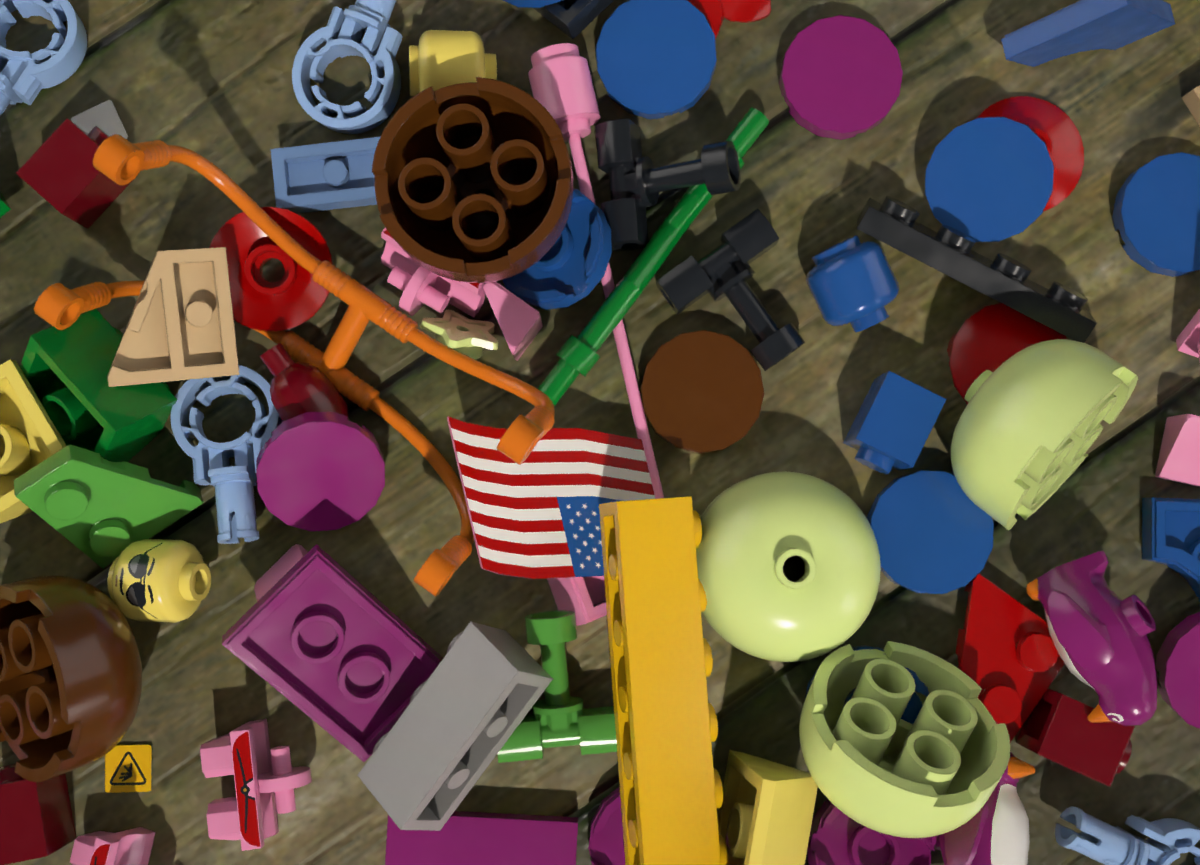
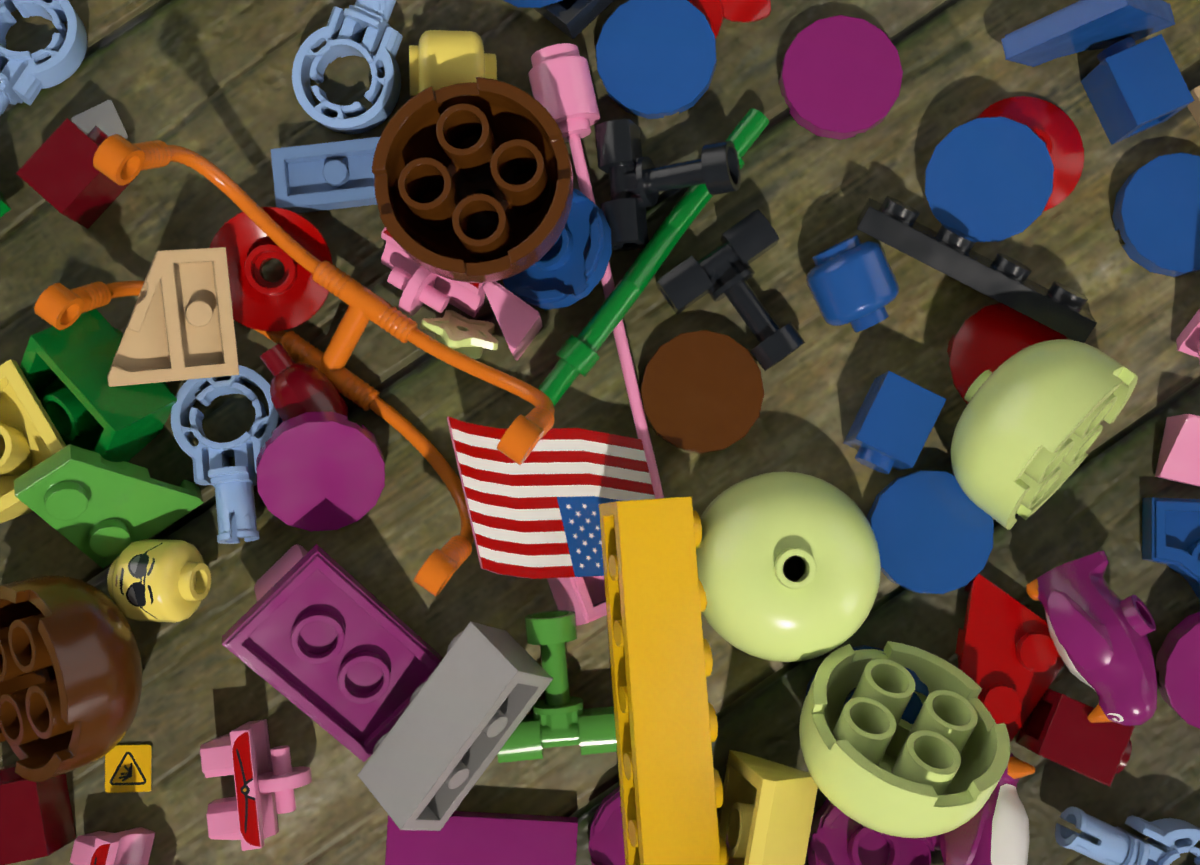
none -> blue brick [1081,34,1194,145]

